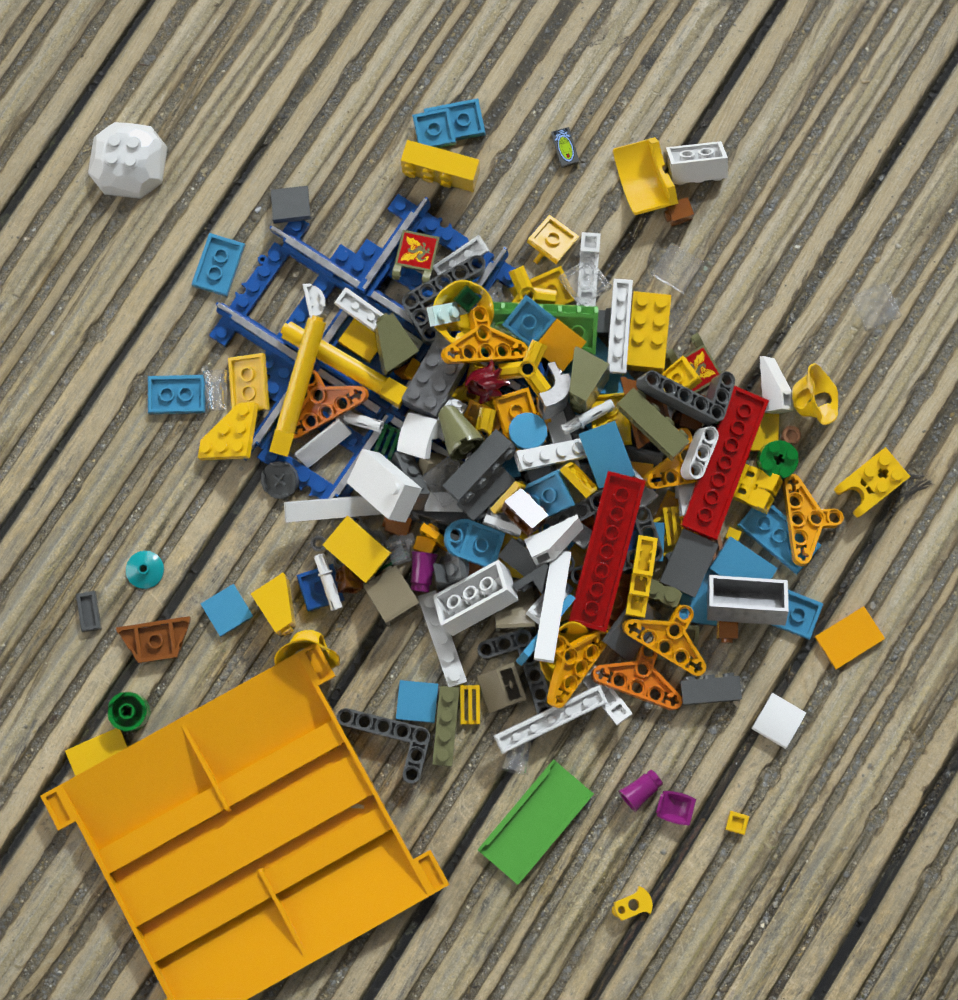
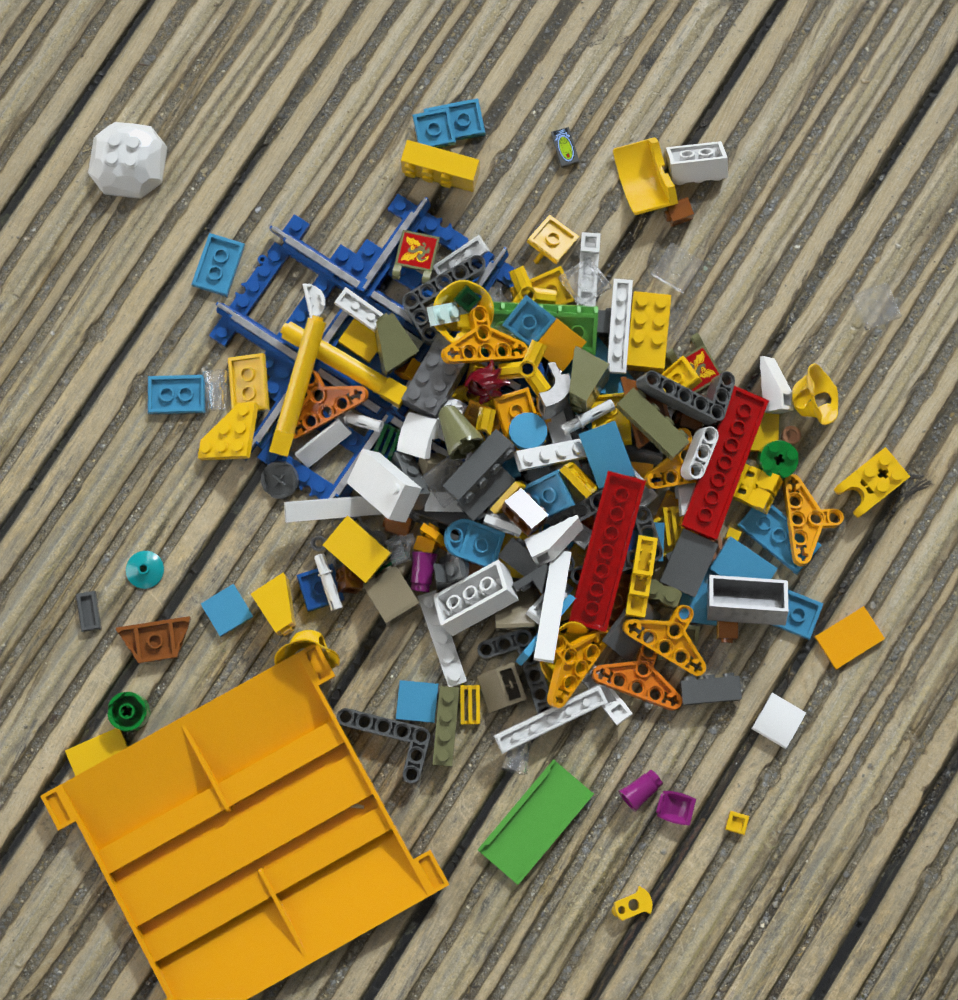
dark grey tile [271,186,311,224] -> none

